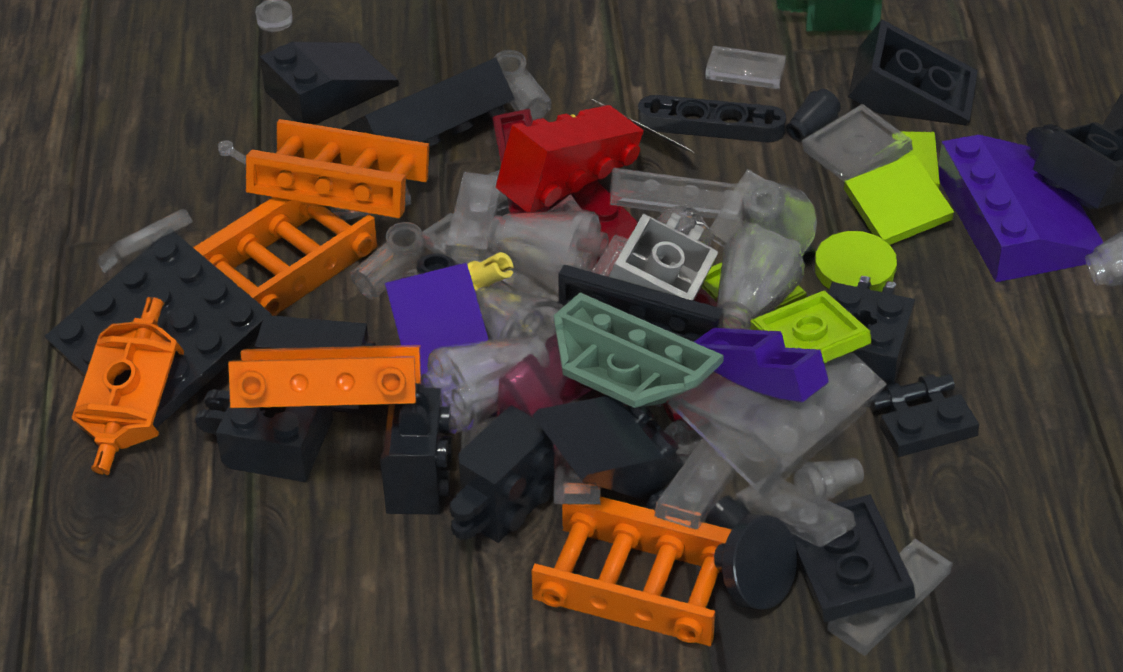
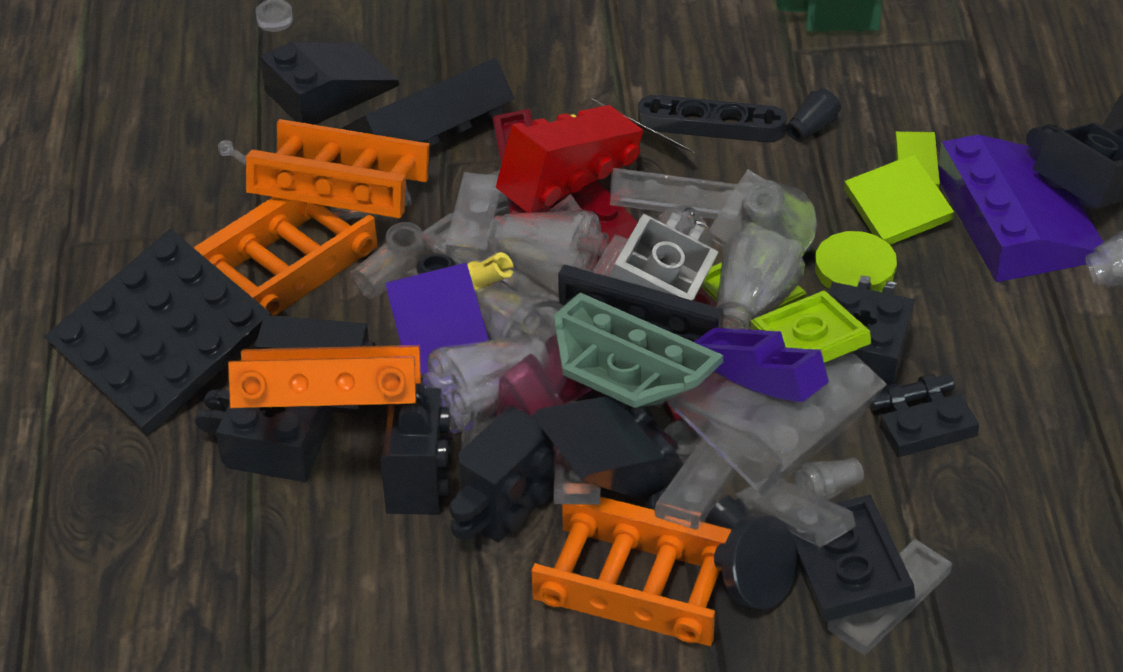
orange plate [71,297,185,475] -> none
clear tile [97,209,193,273] -> none
clear piece [494,50,551,120] -> none
clear tile [706,46,786,89] -> none
clear tile [802,104,913,182] -> none
black slope [848,19,978,126] -> none

